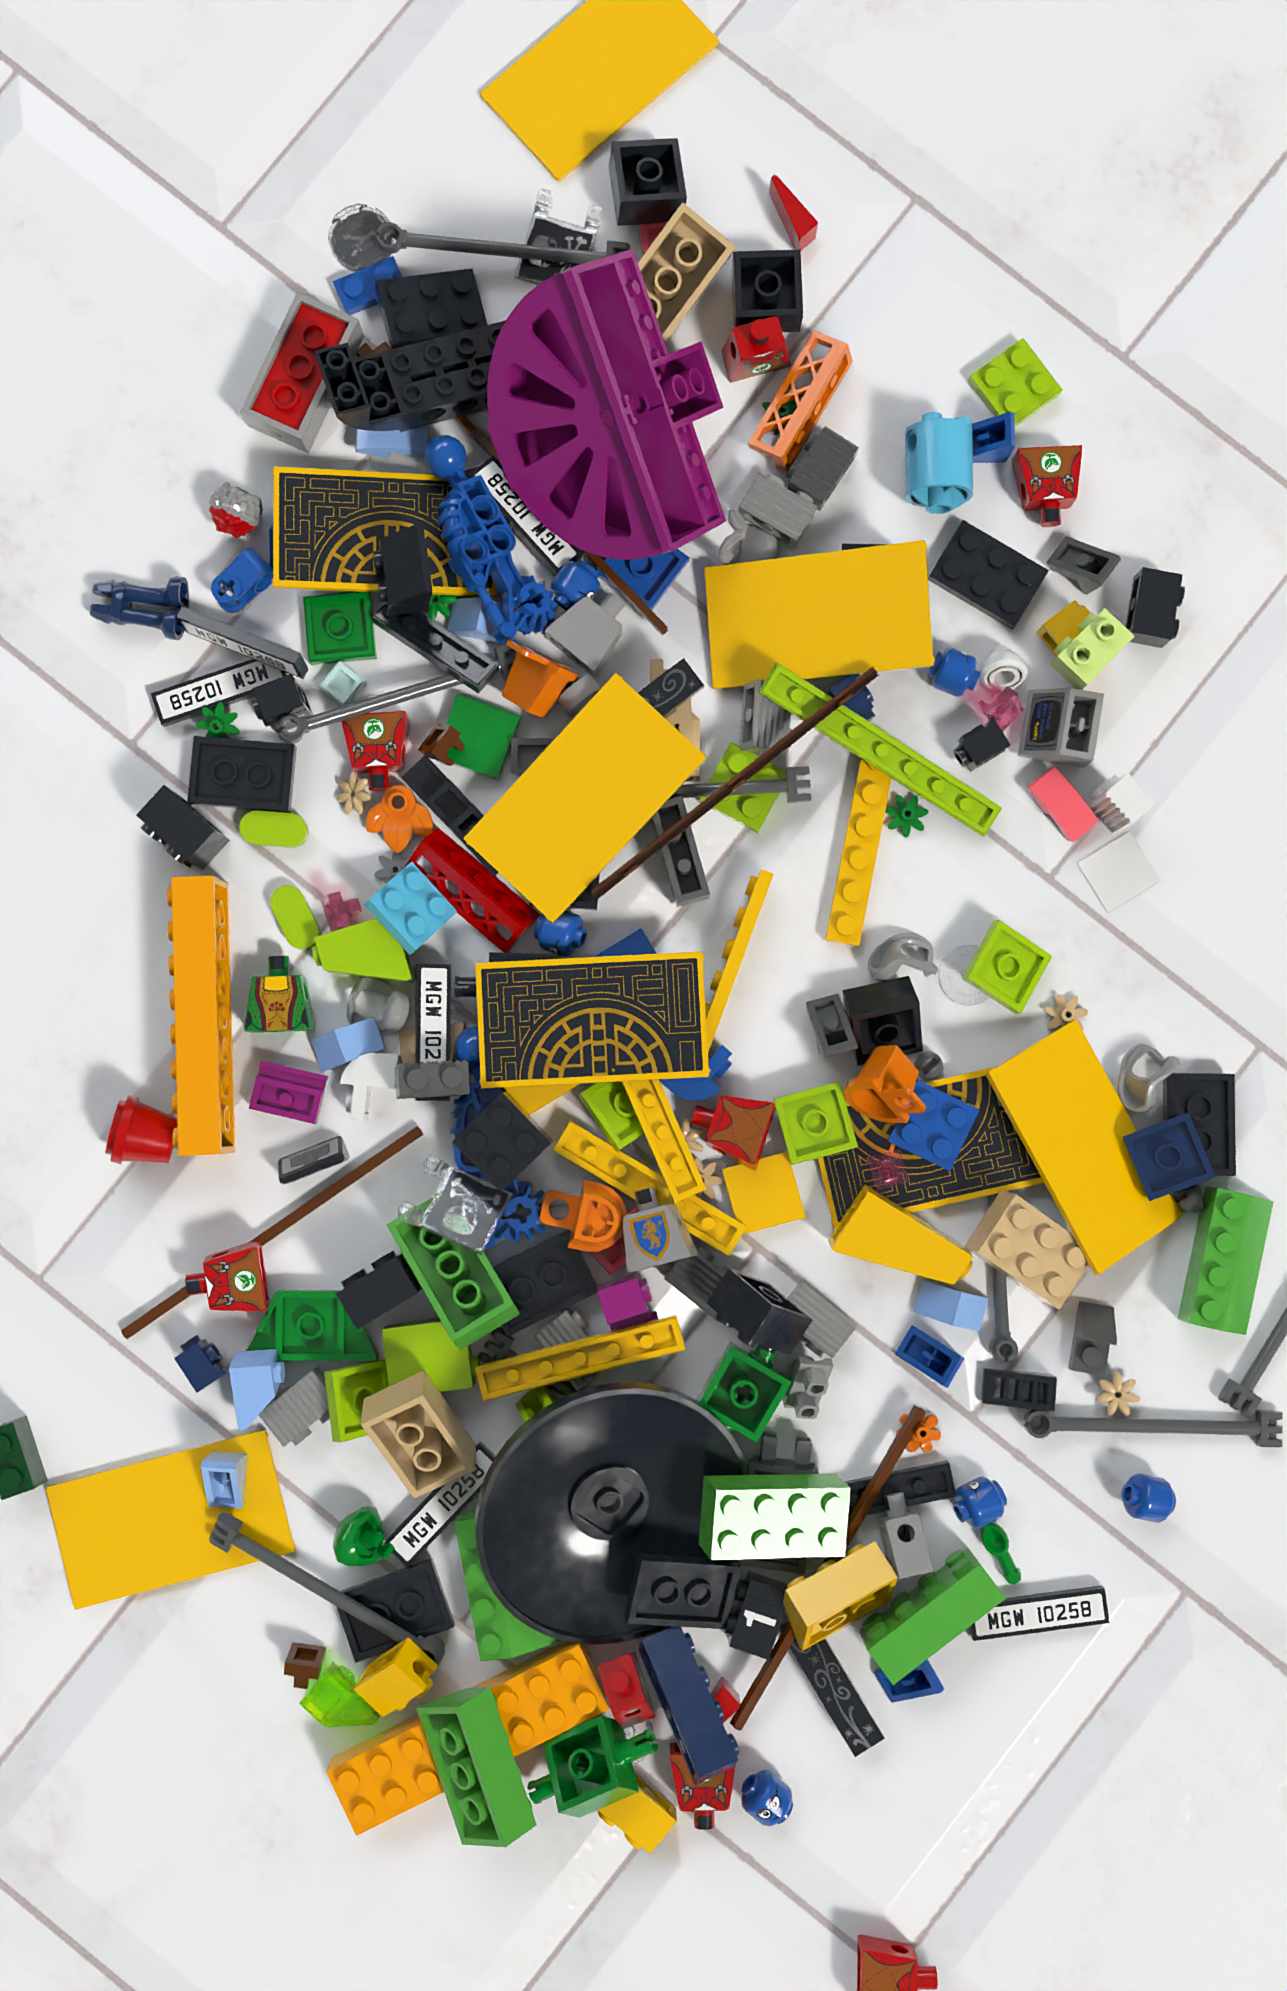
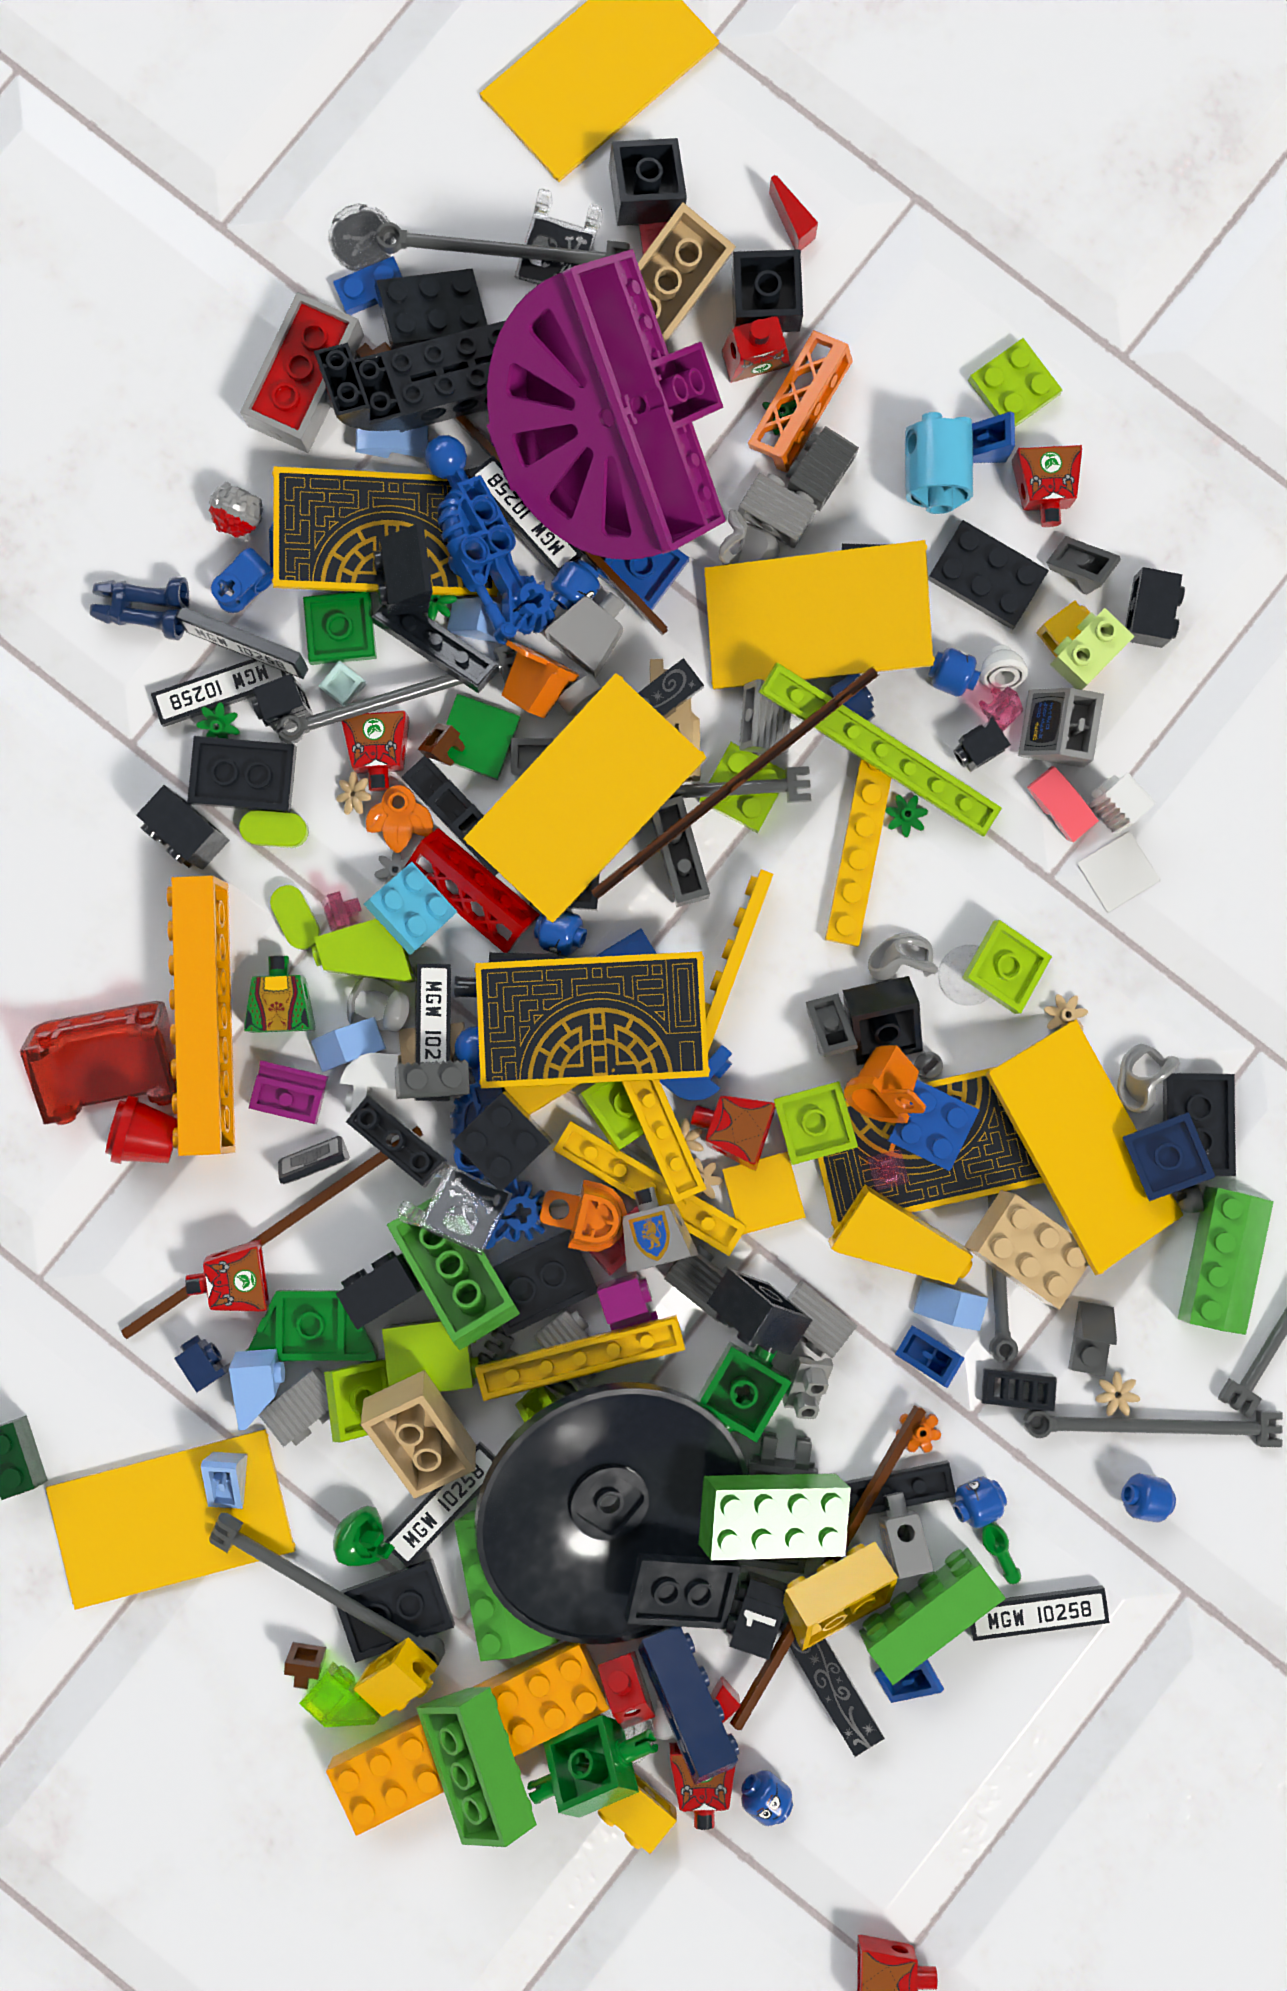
none -> clear red windscreen [19,1001,177,1125]
none -> black tile [346,1095,448,1187]

